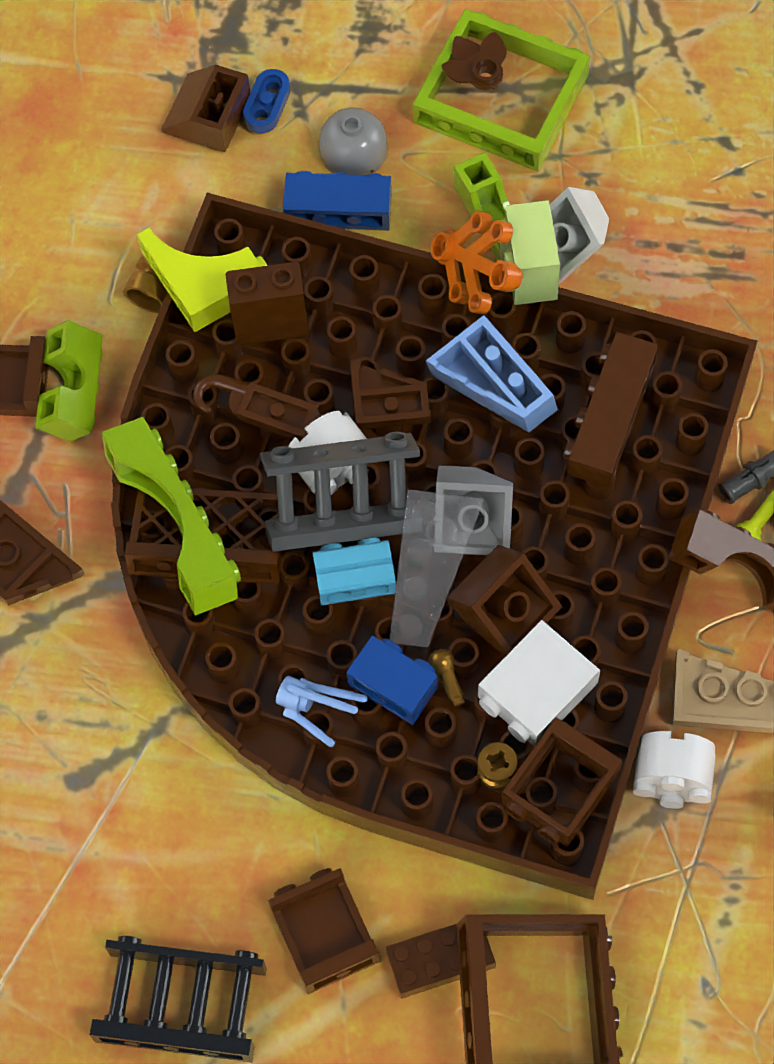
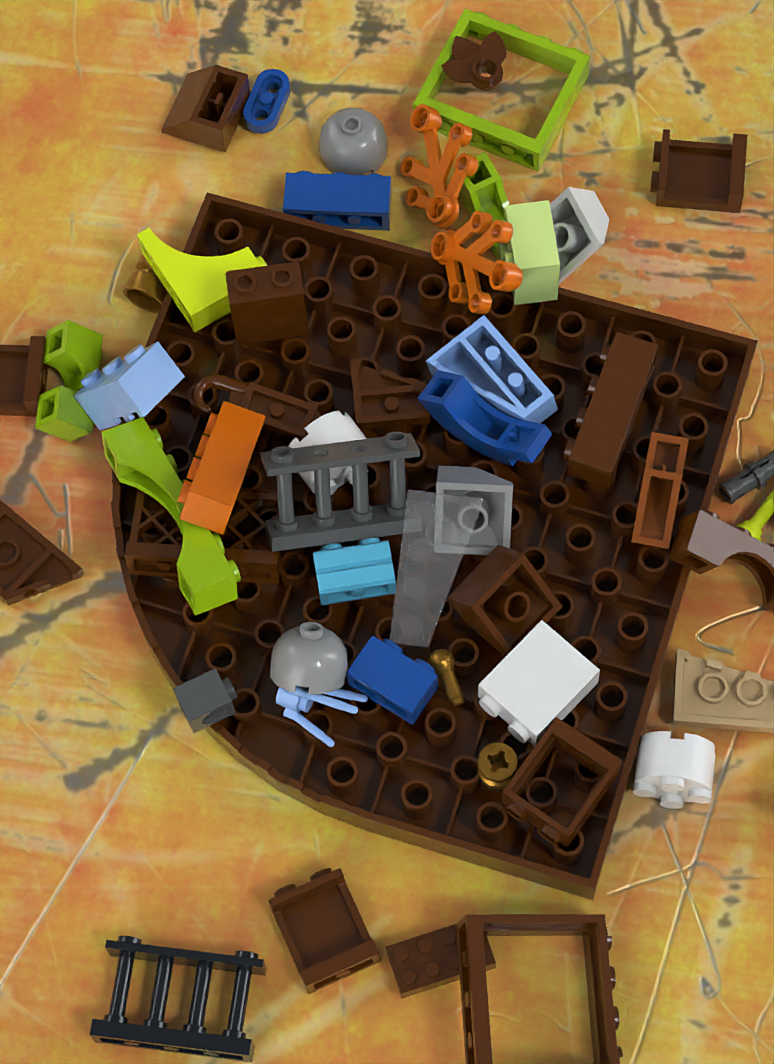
none -> light blue wedge [73,341,185,430]
none -> dark grey brick [173,668,238,733]
none -> orange brick [177,401,266,535]
none -> light grey cylinder [270,622,348,695]
none -> orange plant [400,104,478,229]
none -> blue arch [418,370,552,466]
none -> dark orange slope [631,432,689,549]
none -> reddish brown panel [650,129,748,213]

